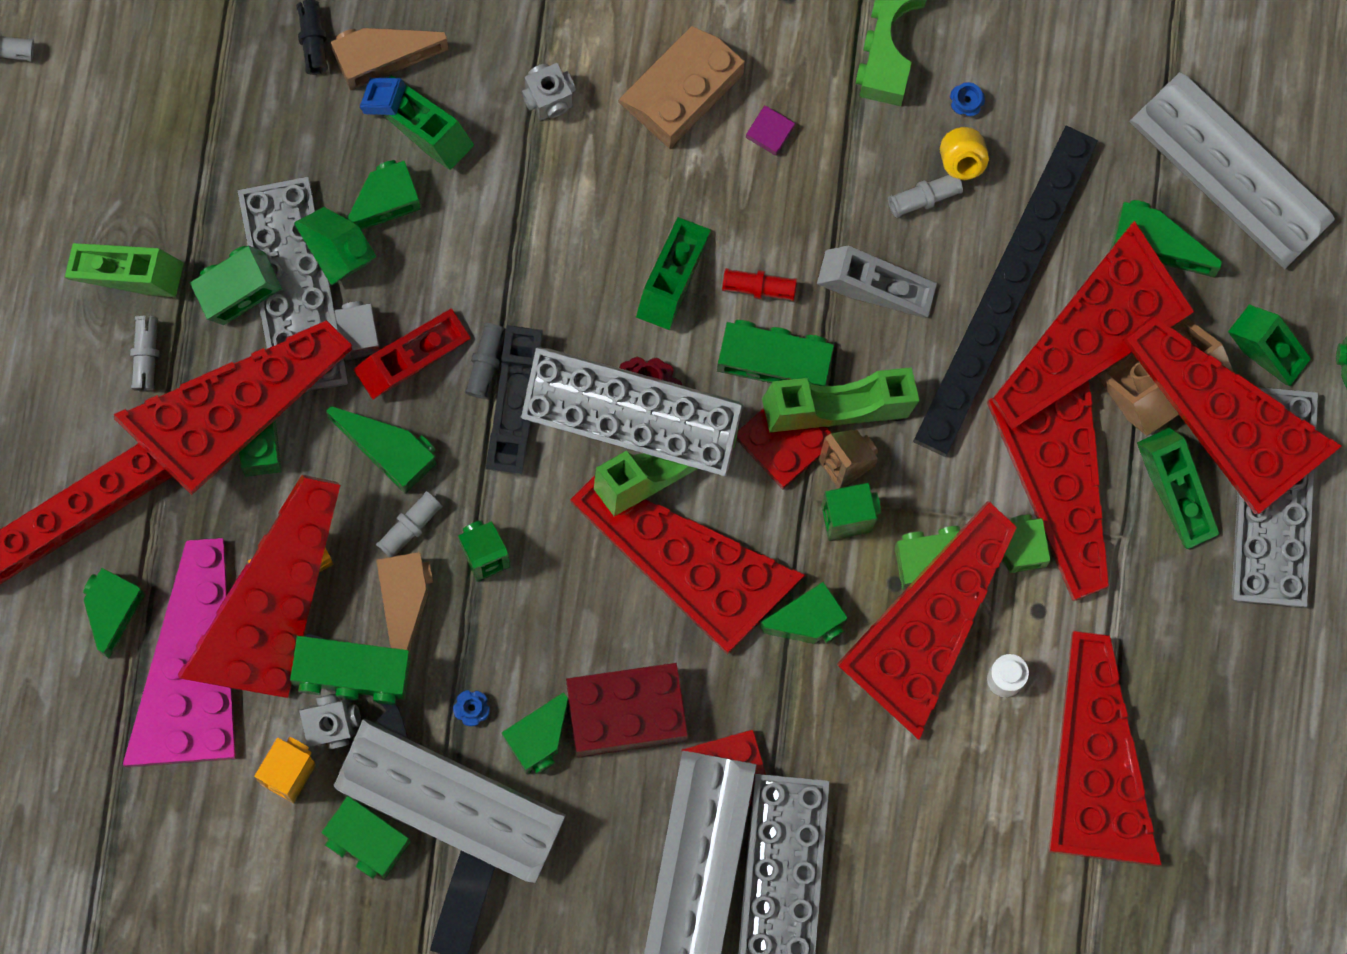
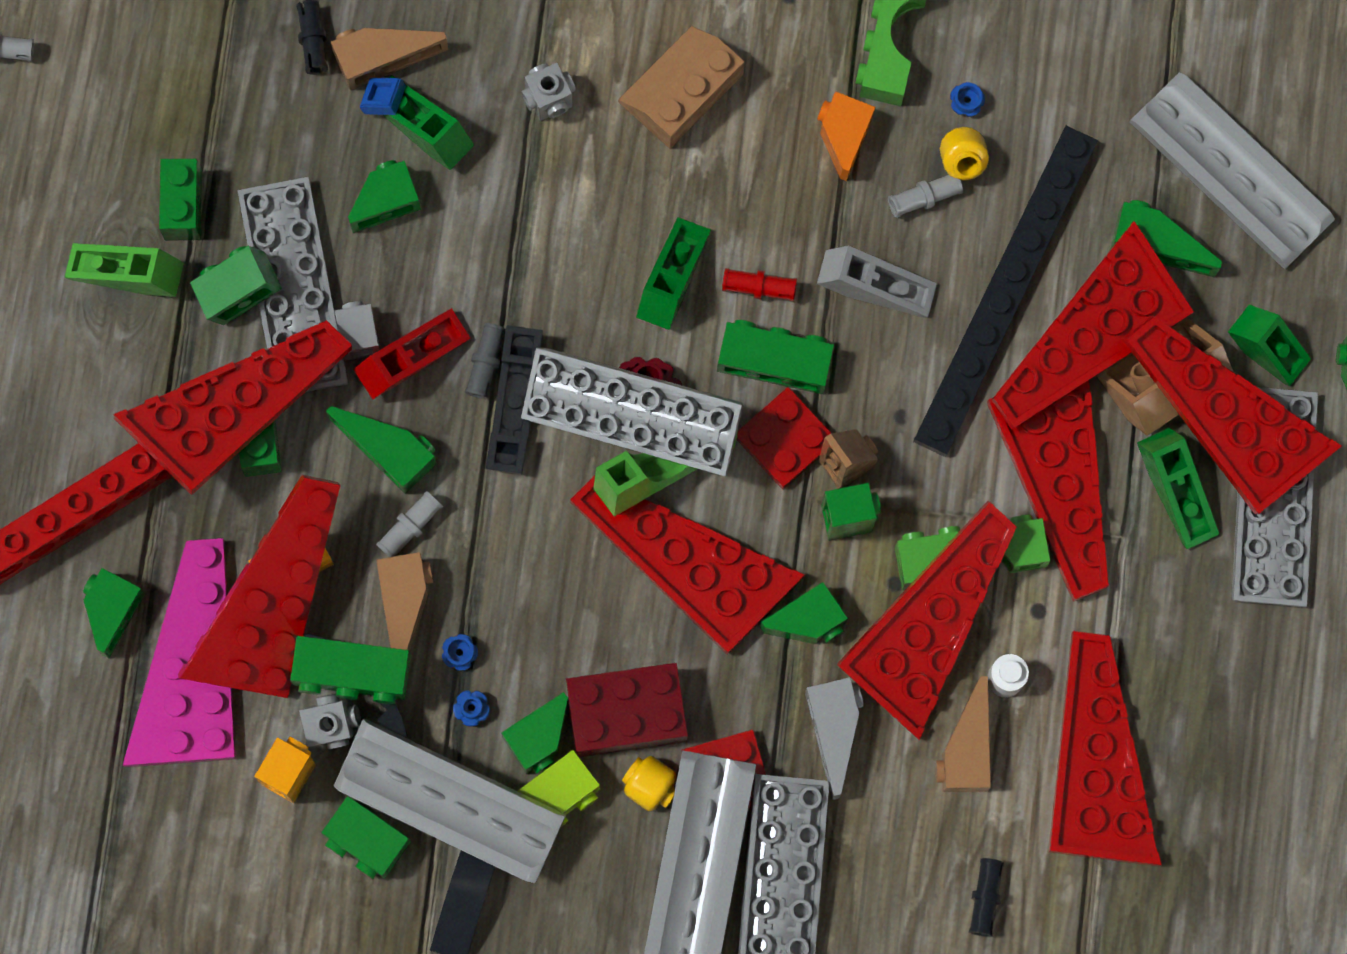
light grey pin [130,316,160,392] -> none
green slope [294,207,377,286] -> none
green slope [458,520,511,582] -> none
magenta tile [746,105,795,156] -> none
bright green arch [762,367,919,432] -> none
none -> green brick [159,158,202,241]
none -> blue plate [442,634,478,671]
none -> lime brick [517,750,600,827]
none -> yellow head [622,756,677,811]
none -> light grey slope [805,677,863,800]
none -> orange slope [817,91,875,181]
none -> medium nougat slope [935,676,991,792]
none -> black pin [969,858,1004,937]

